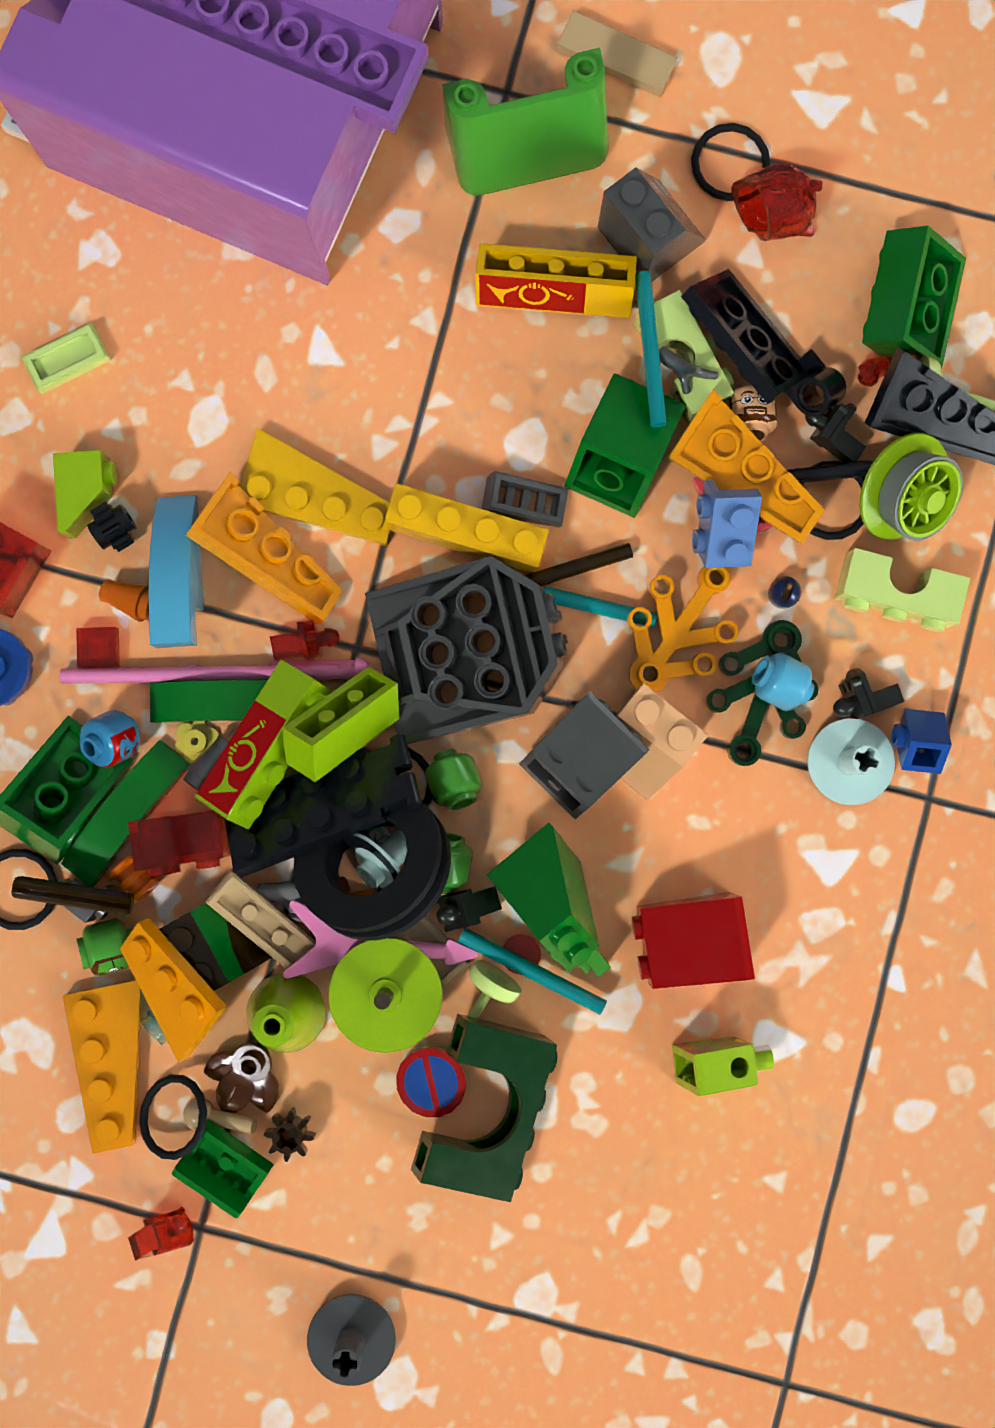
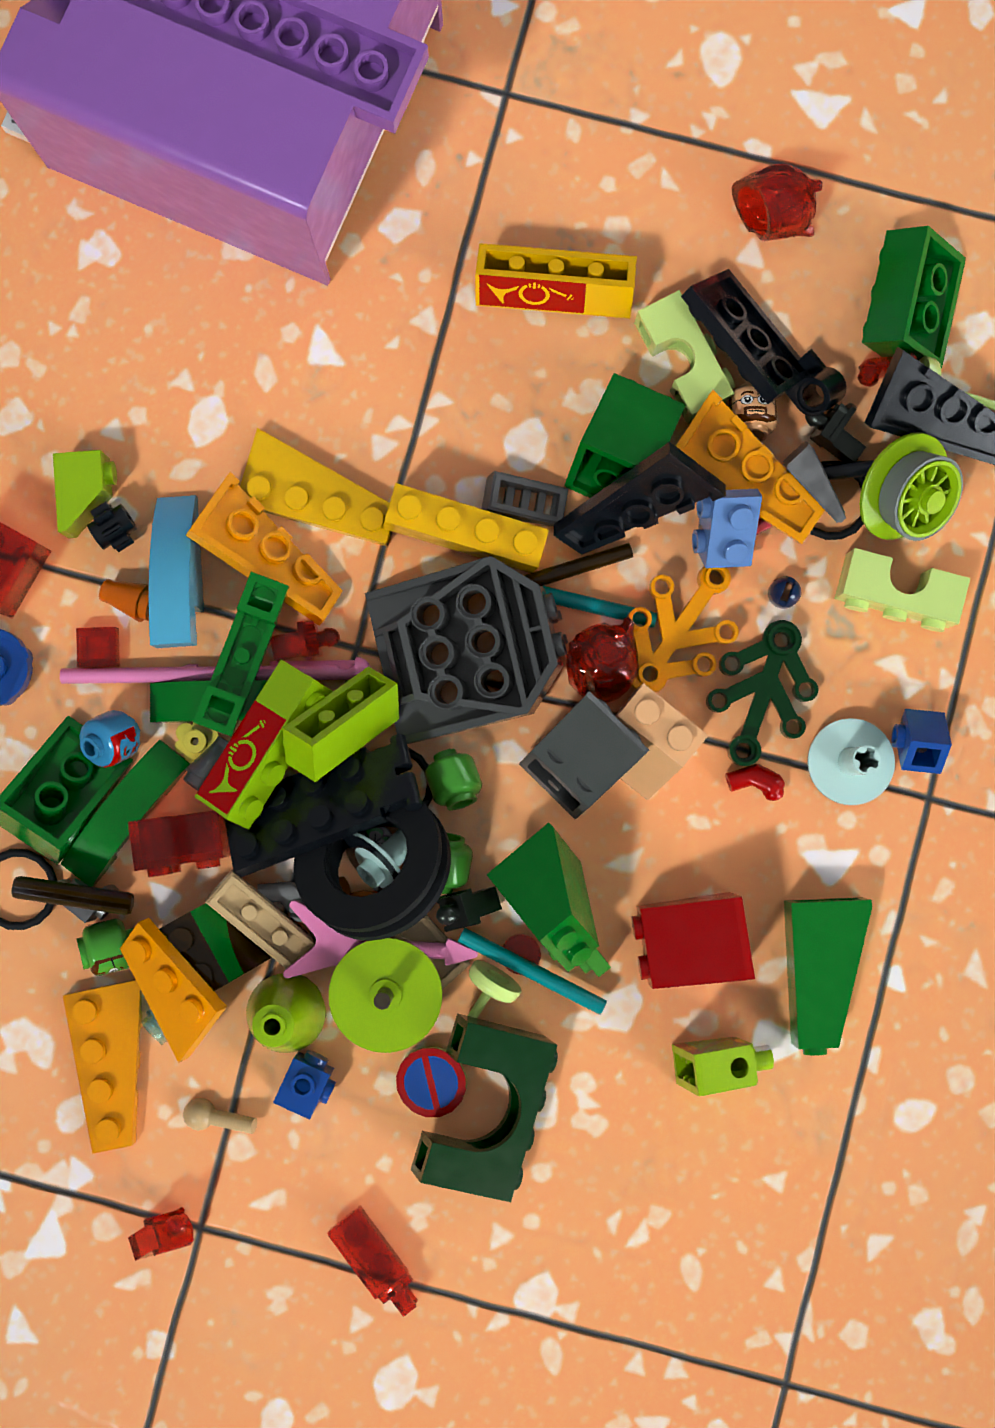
yellowish green tile [21,323,111,394] -> none
orange bush [107,851,162,905] -> none
black piece [139,1074,207,1160] -> none
green bracket [172,1119,274,1218] -> none
reddish brown plate [204,1042,279,1113] -> none
dark brown gear [263,1107,316,1162] -> none
dark grey piece [307,1294,396,1386] -> none
bright green windscreen [442,47,609,196] -> none
tan tile [556,10,678,97] -> none
dark grey slope [597,167,706,281] -> none
teal piece [635,271,666,427] -> none
flat silver bar [659,346,718,394] -> none
black piece [691,123,770,201] -> none
medium azure head [752,652,814,711] -> none
pearl dark grey piece [833,668,905,719] -> none
none -> green slope [193,572,289,737]
none -> blue brick [273,1050,336,1120]
none -> clear red hinge [327,1205,418,1317]
none -> black wing [553,442,726,555]
none -> clear red helmet [566,617,639,704]
none -> red arm [725,764,785,801]
none -> flat silver slope [783,441,846,523]
none -> green slope [784,897,872,1056]

